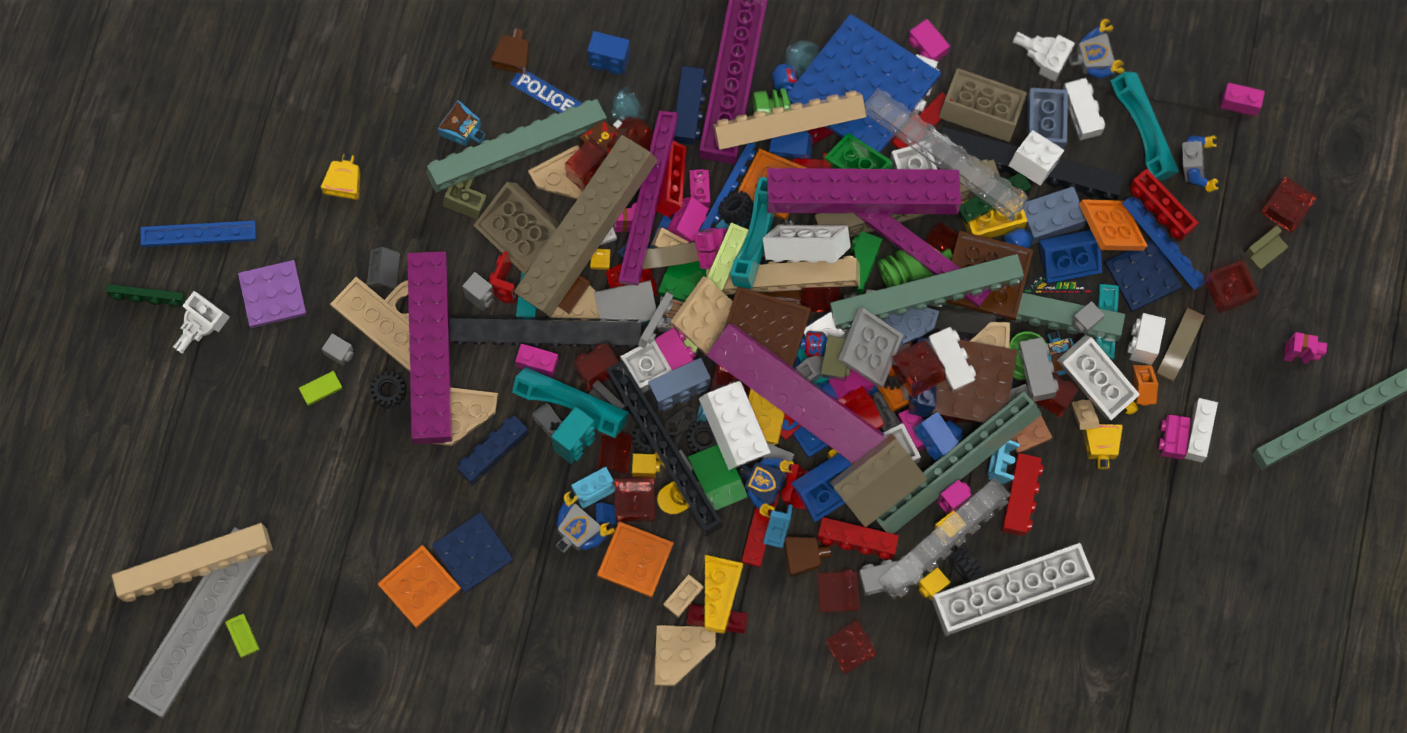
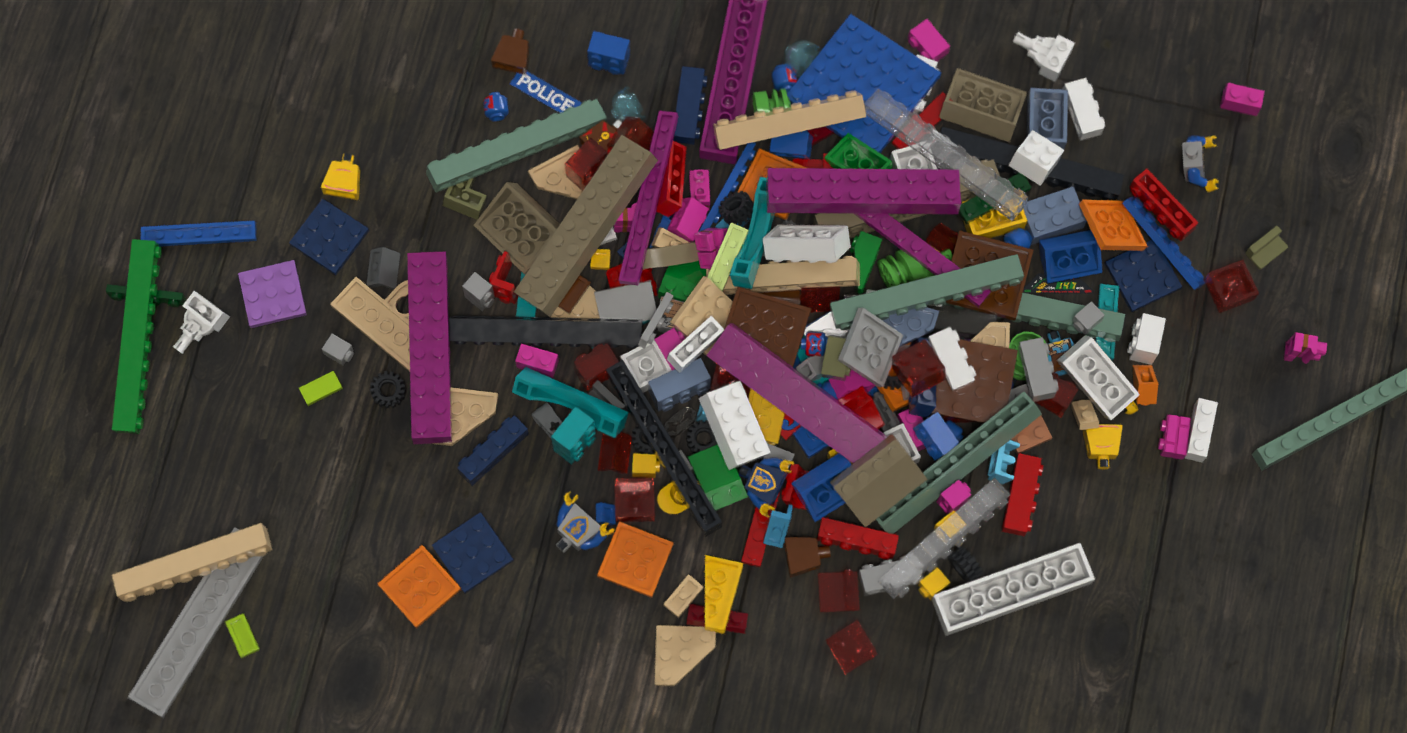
torso [438,101,486,146] -> none
medium azure window [571,467,617,509] -> none
torso [1069,19,1124,79] -> none
teal arch [1111,72,1179,180] -> none
dark tan slope [1156,308,1204,382] -> none
clear red brick [1261,176,1317,233] -> none
none -> green brick [112,239,161,434]
none -> dark blue plate [289,199,369,275]
none -> blue head [483,92,508,121]
none -> white brick [667,316,724,373]

